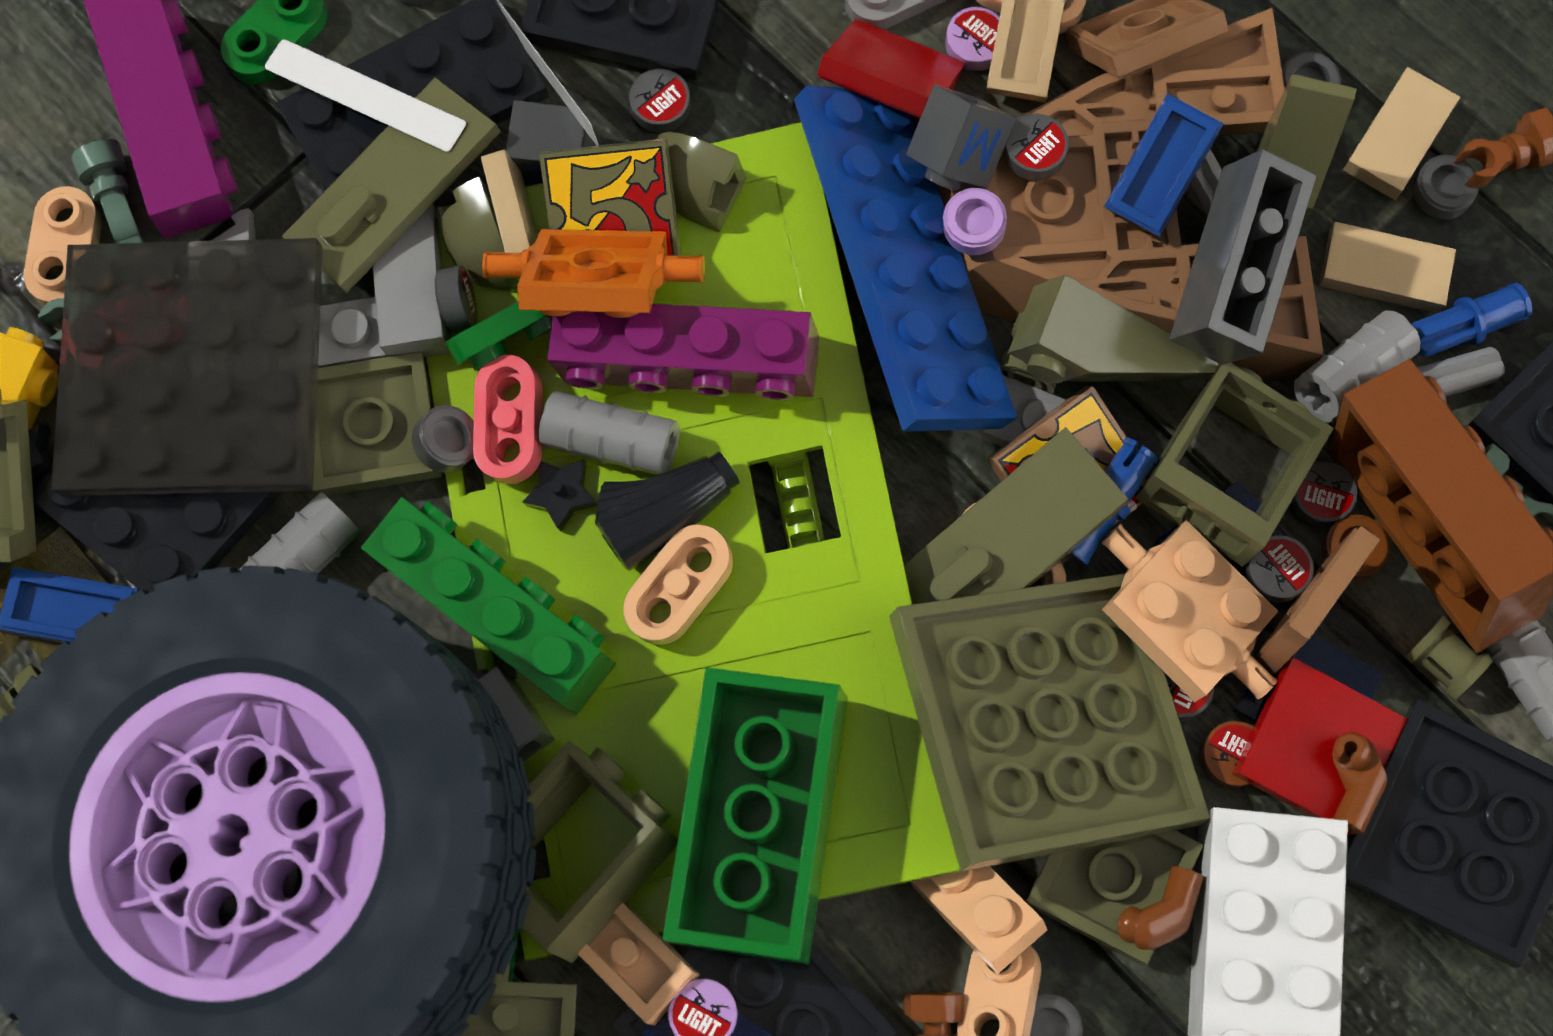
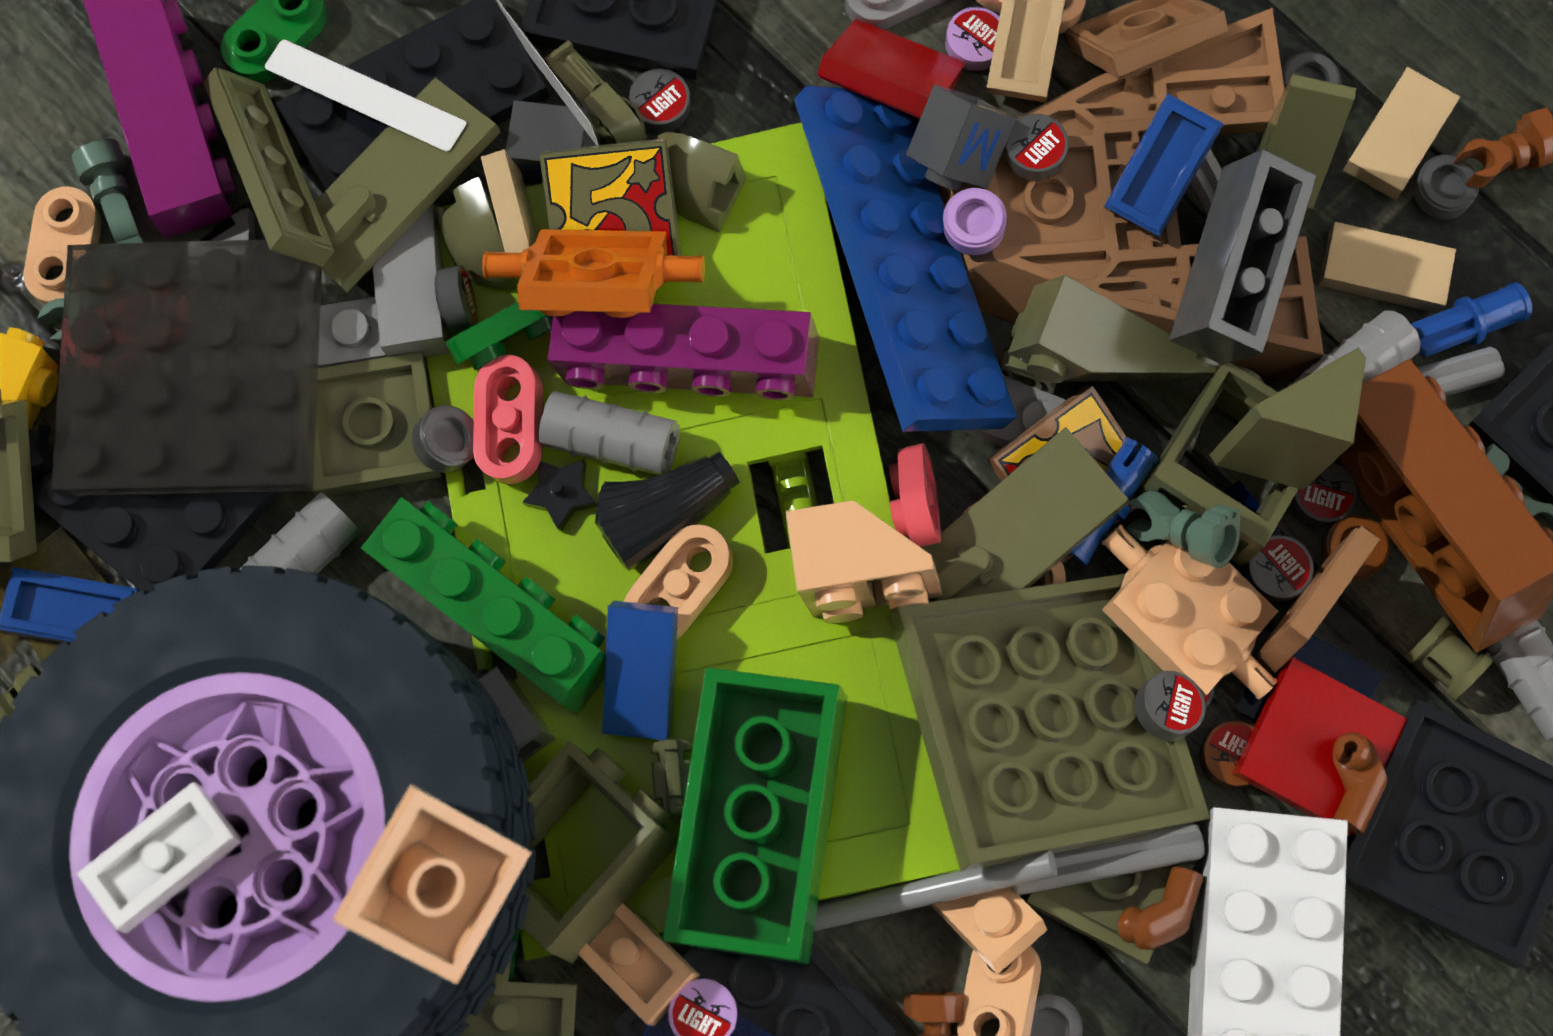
none -> white plate [77,782,242,934]
none -> olive tile [203,67,335,267]
none -> light nougat slope [333,785,532,984]
none -> olive piece [544,40,647,145]
none -> blue tile [602,601,678,740]
none -> olive piece [651,739,691,821]
none -> light nougat slope [786,500,942,623]
none -> light grey bar [814,850,1057,931]
none -> coral plate [889,443,941,547]
none -> light grey axle [1011,823,1204,895]
none -> sand green piece [1126,490,1240,569]
none -> tile [1135,671,1205,741]
none -> olive slope [1209,347,1366,490]

